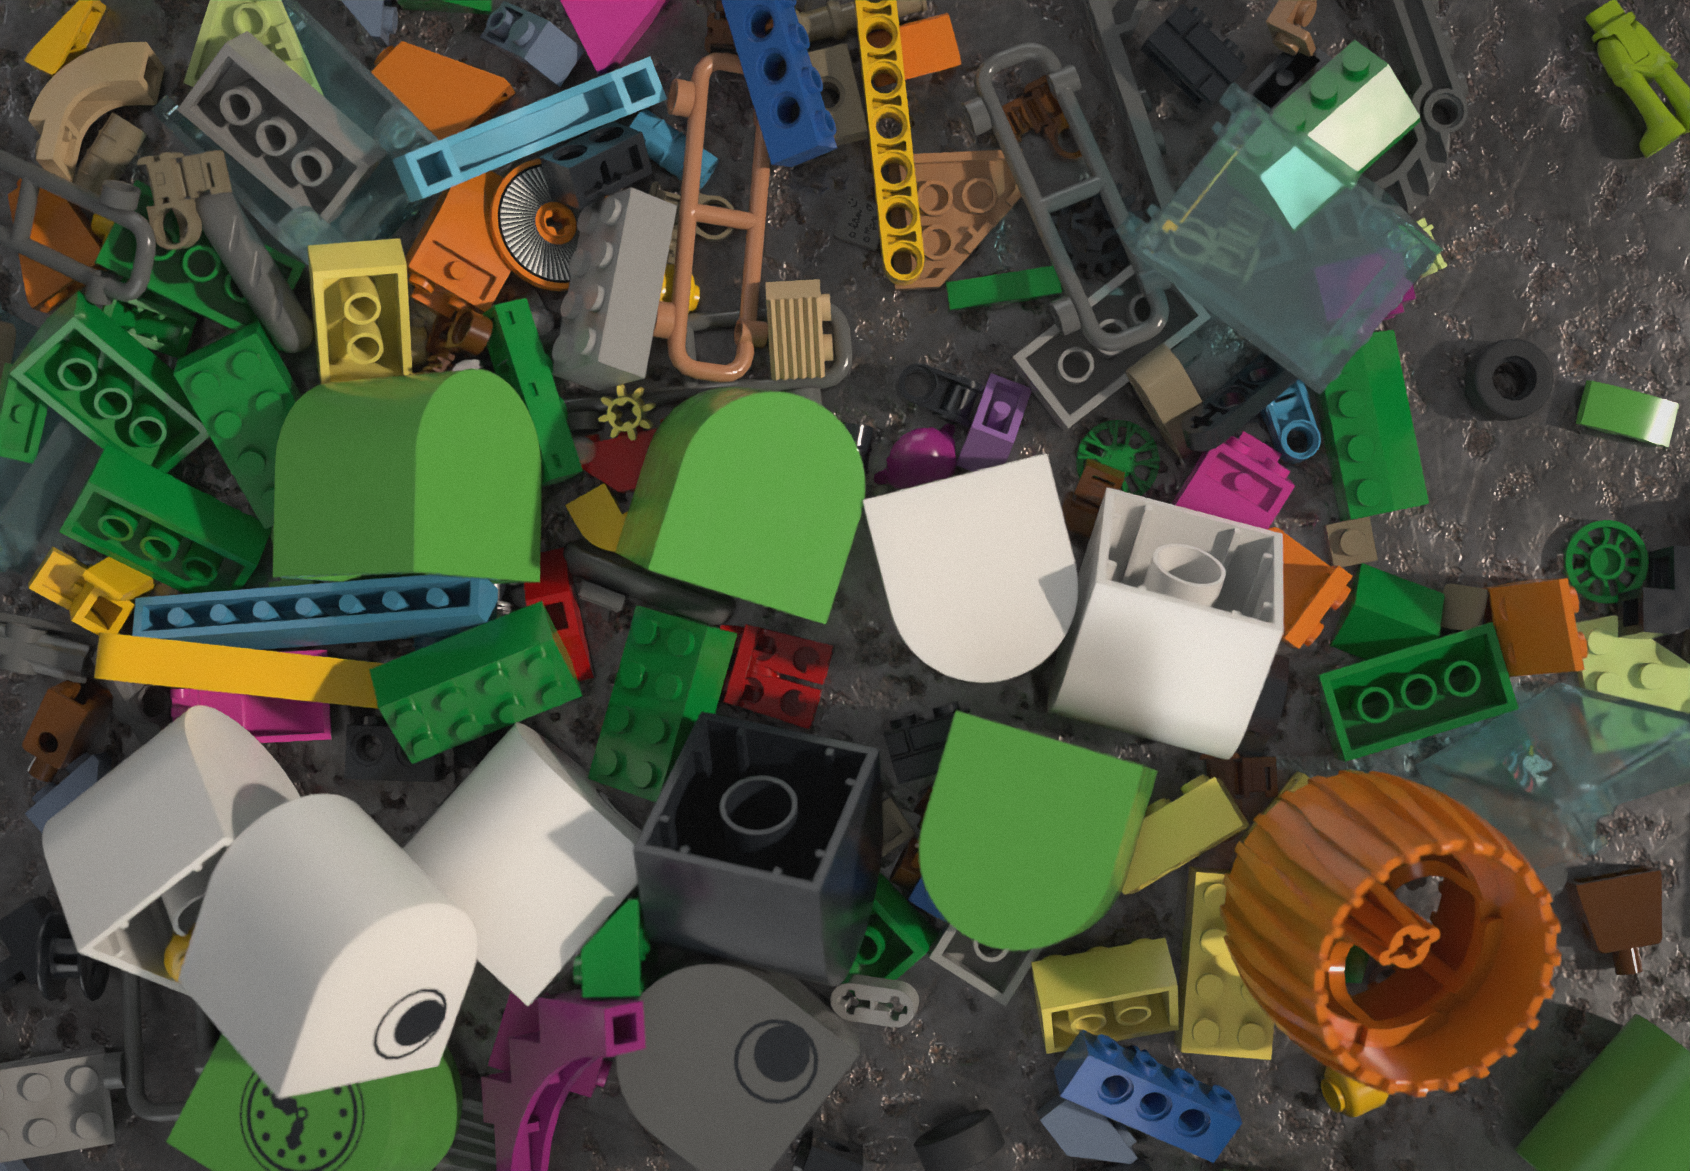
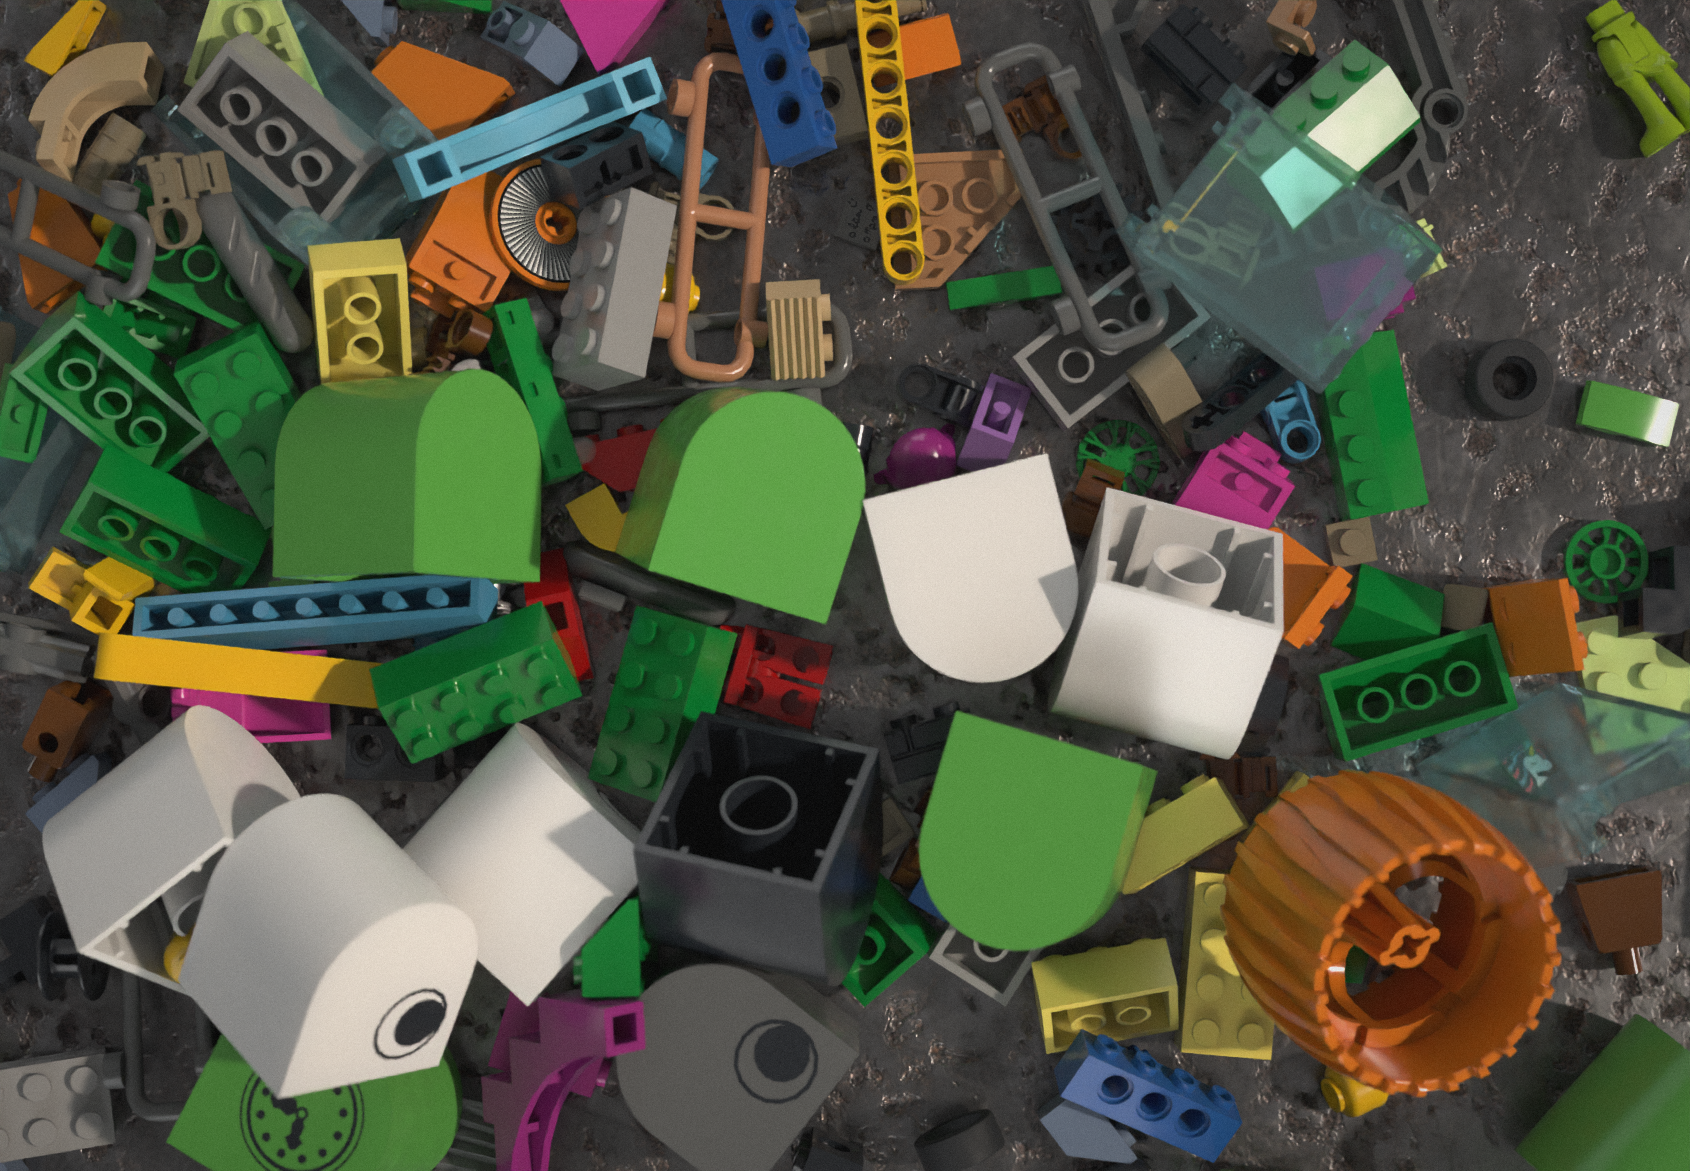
light yellow gear [598,384,656,441] -> none
light grey beam [830,975,919,1027] -> none

